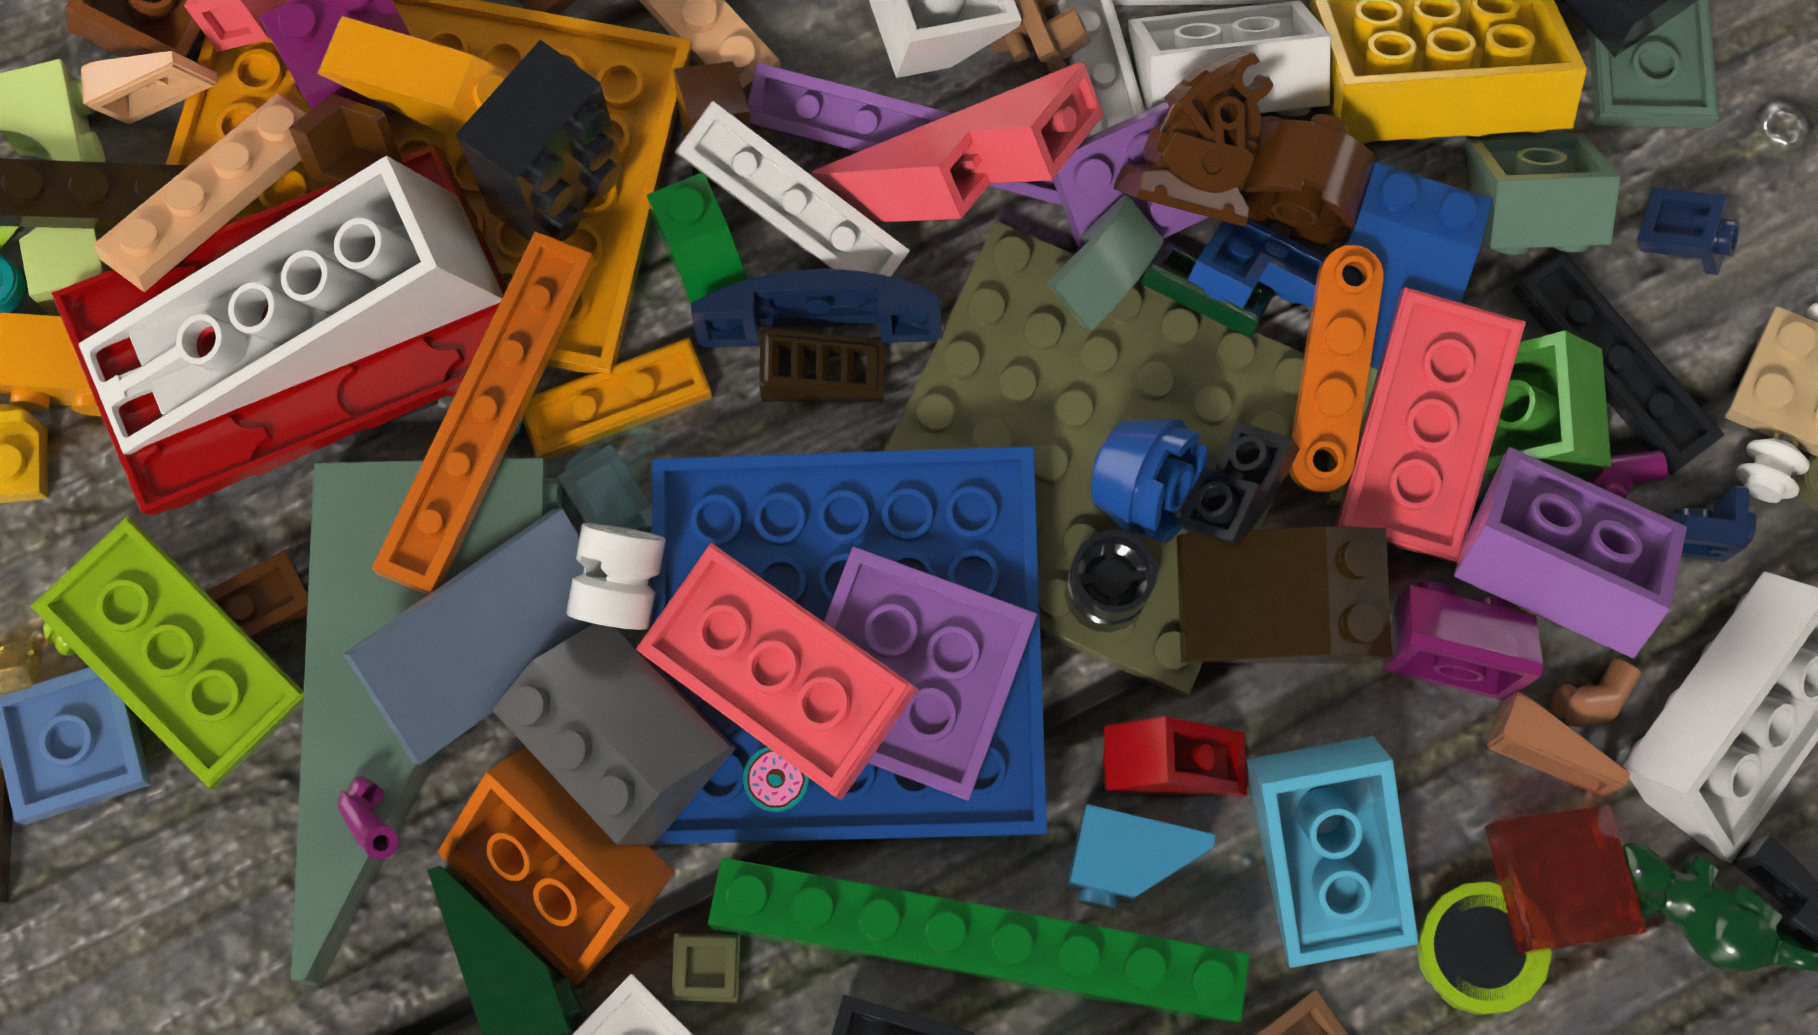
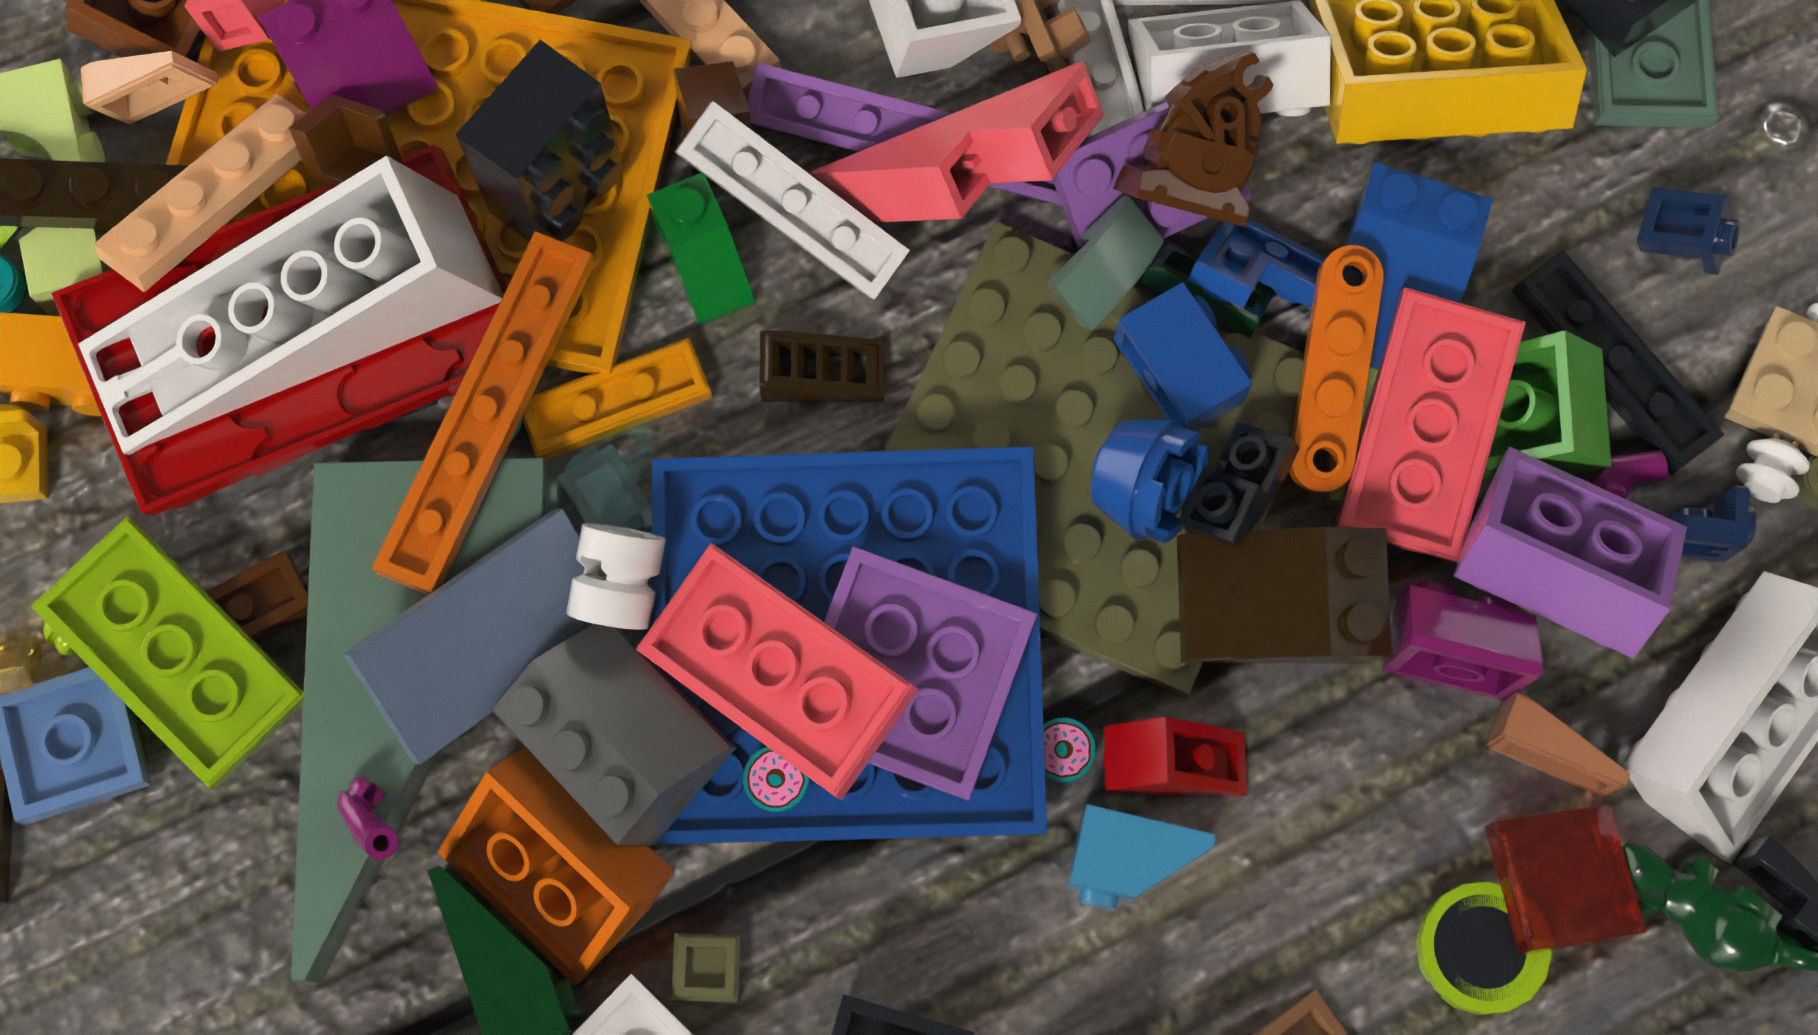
light orange slope [317,16,510,140] -> none
dark blue slope [691,269,942,348] -> none
green brick [708,857,1250,1025] -> none
black wheel [1065,530,1157,633] -> none
reddish brown brick [1240,114,1375,243] -> none
medium azure slope [1247,736,1418,968] -> none
sand green slope [1465,133,1621,255] -> none
nougat arm [1550,659,1641,727] -> none
none -> tile [1043,718,1096,784]
none -> blue brick [1113,282,1252,432]

